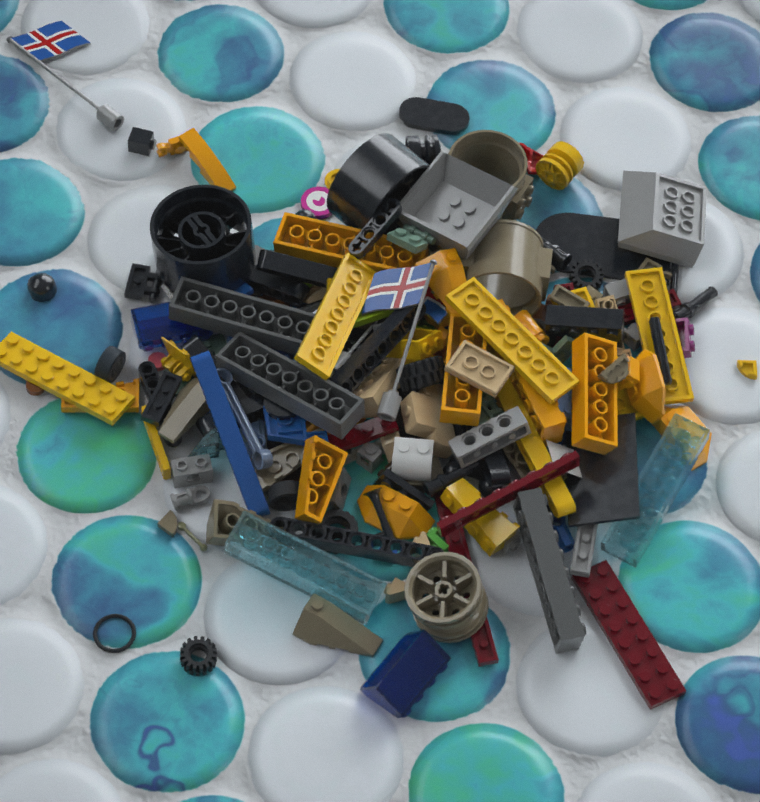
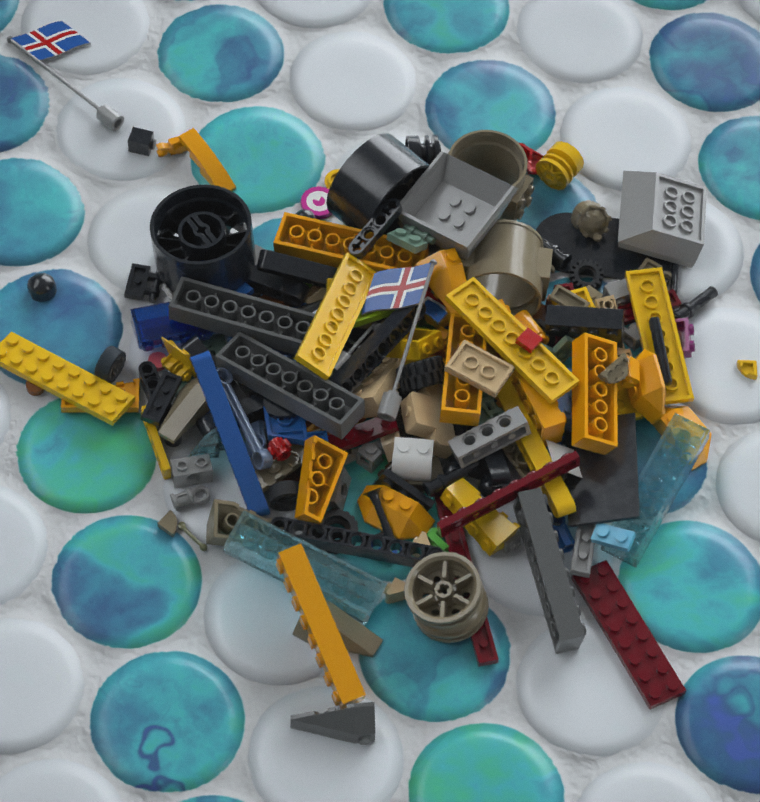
black tyre [93,614,136,653] -> none
black tyre [180,636,217,676] -> none
clear blue windscreen [360,629,451,718] -> none
black tile [399,97,470,135] -> none
none -> red gear [267,437,292,461]
none -> light orange brick [275,543,366,709]
none -> dark grey wedge [290,702,375,745]
none -> red tile [515,328,543,354]
none -> dark tan hair [571,200,612,242]
none -> medium azure plate [591,523,636,552]

